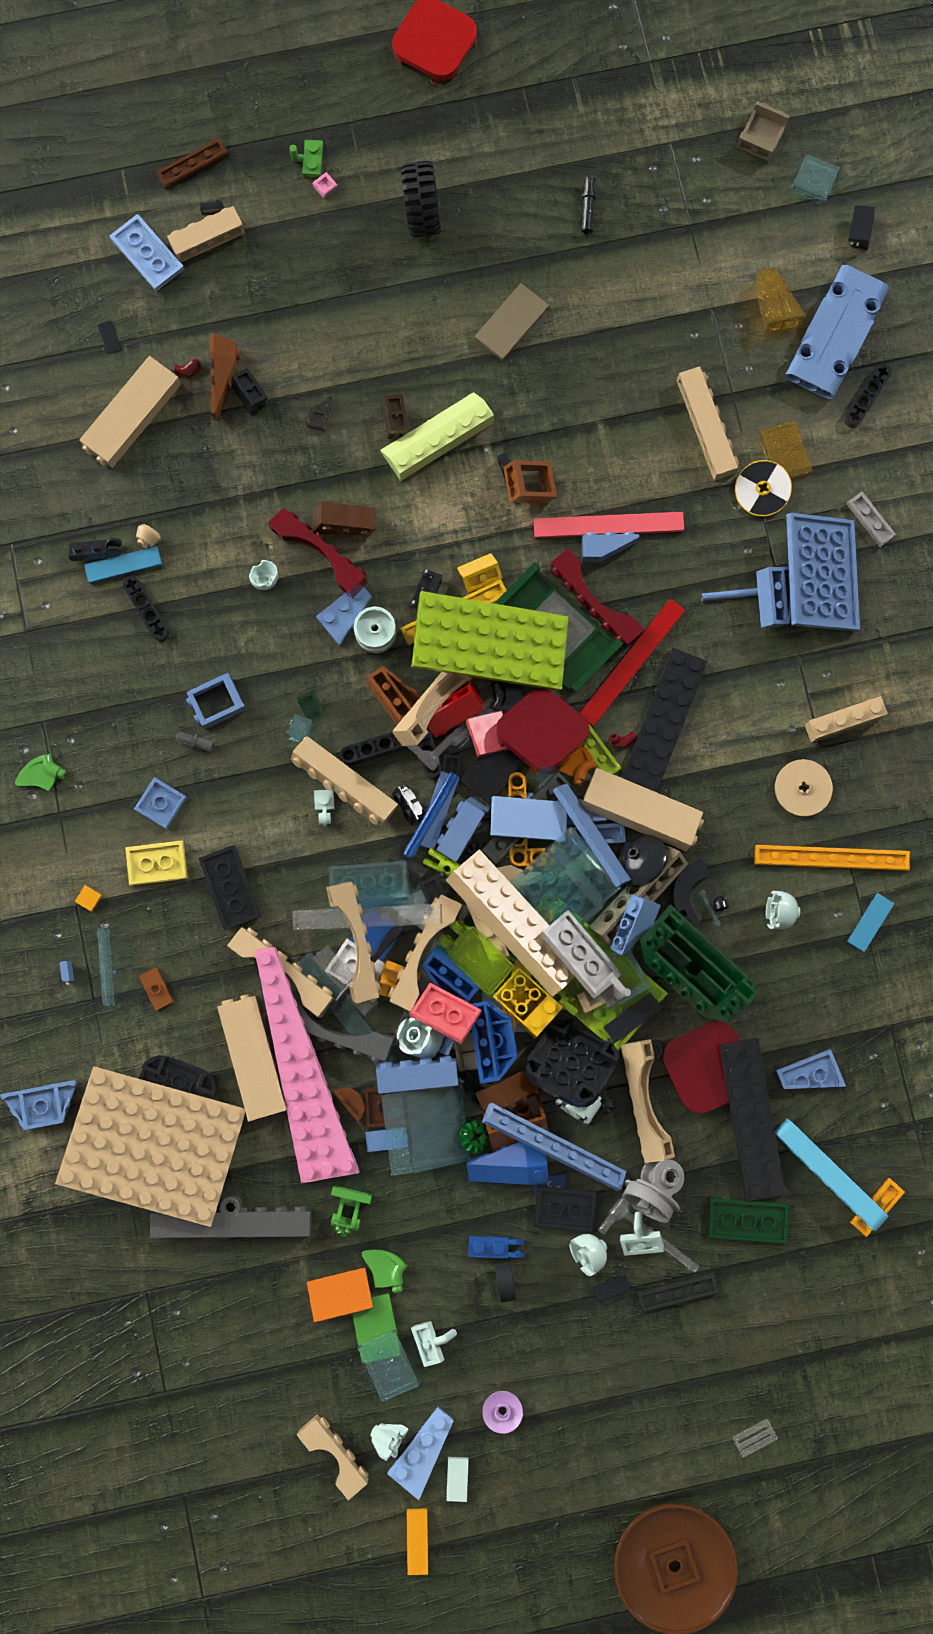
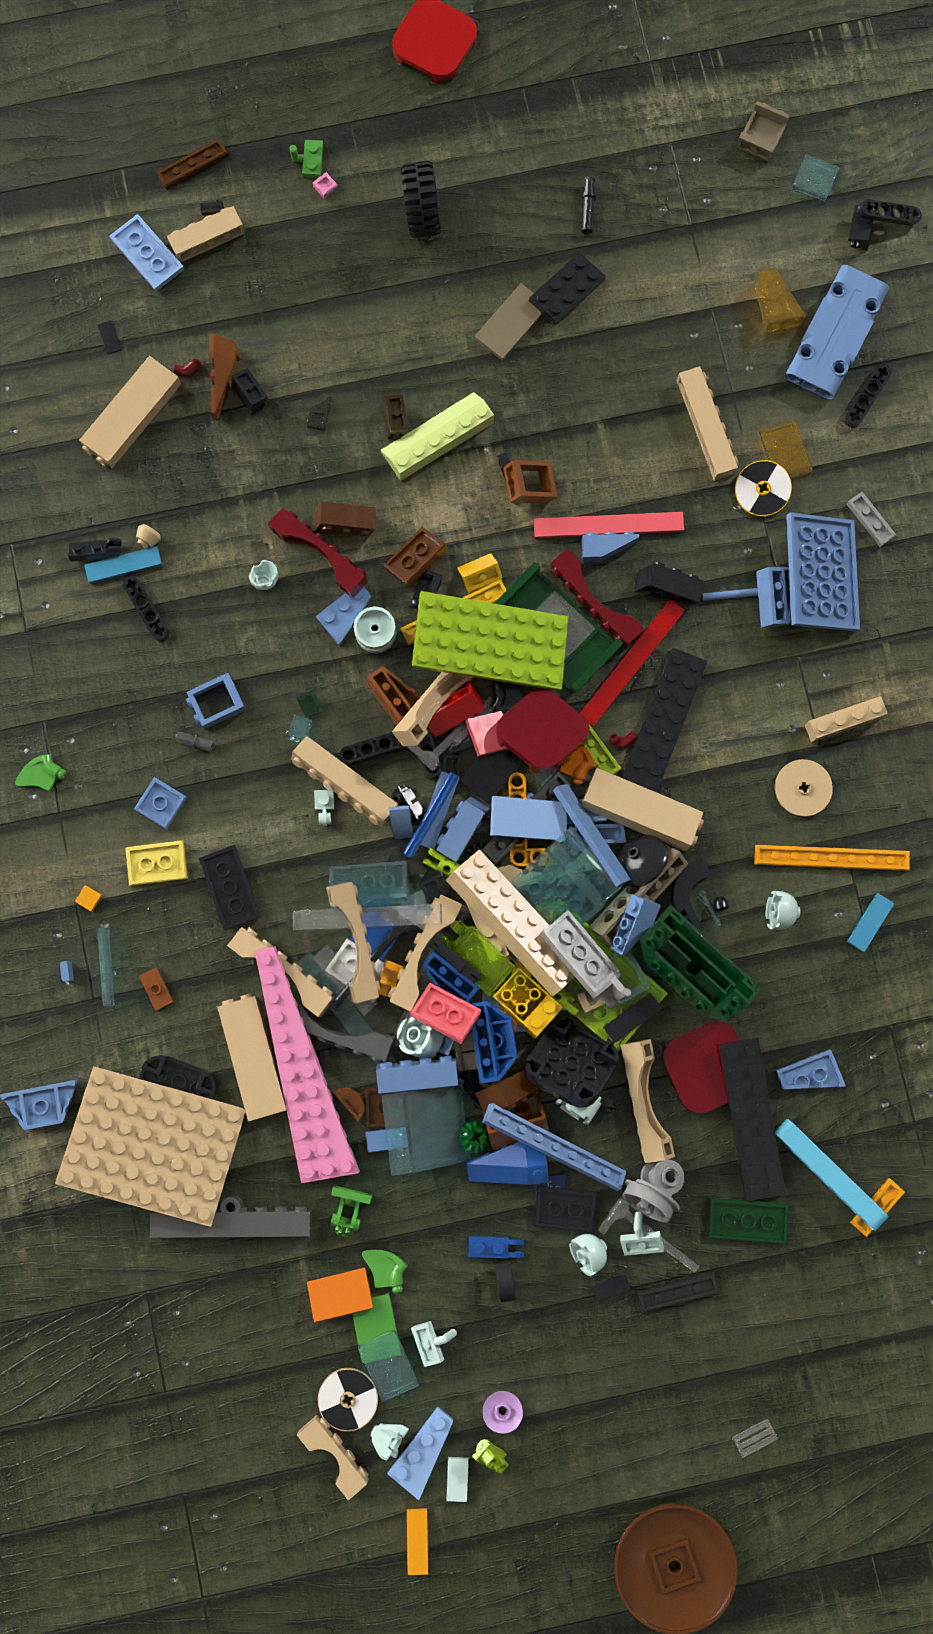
none -> piece [318,1368,378,1431]
none -> reddish brown tile [383,527,448,588]
none -> medium blue slope [389,806,414,839]
none -> black pin [430,937,483,984]
none -> lime hips [473,1439,508,1474]
none -> black plate [529,252,606,325]
none -> black wedge [634,562,704,606]
none -> black beam [857,199,922,226]

